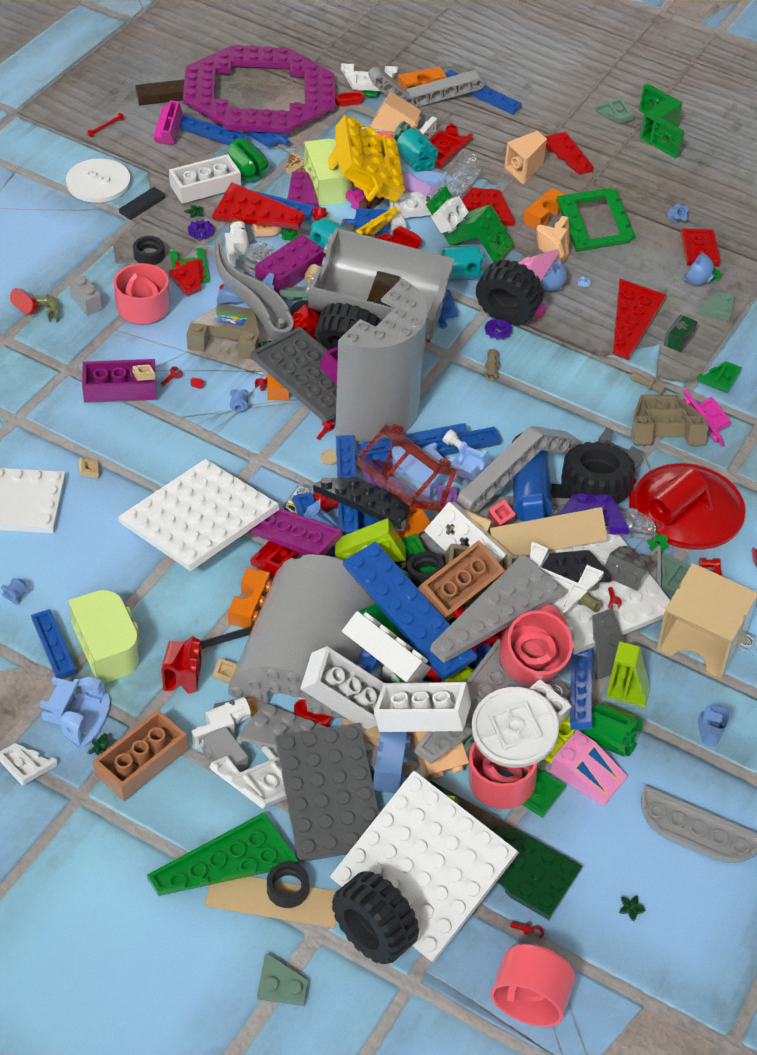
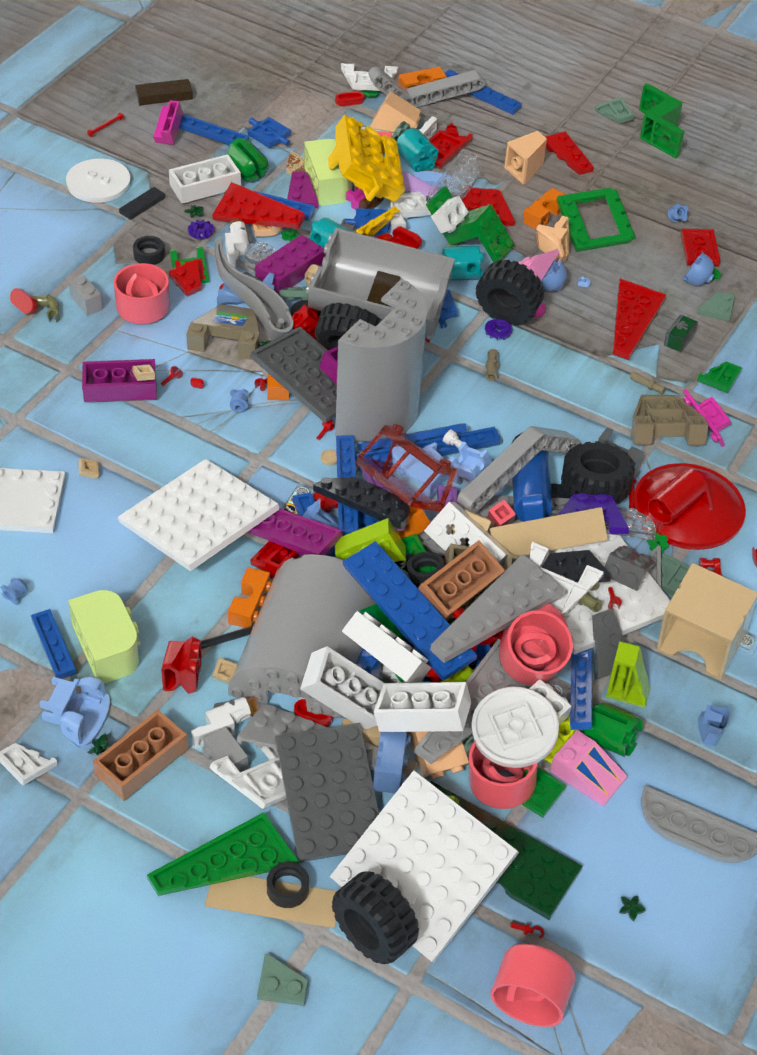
magenta plate [183,45,335,133] -> none
red plate [312,207,328,221] -> none

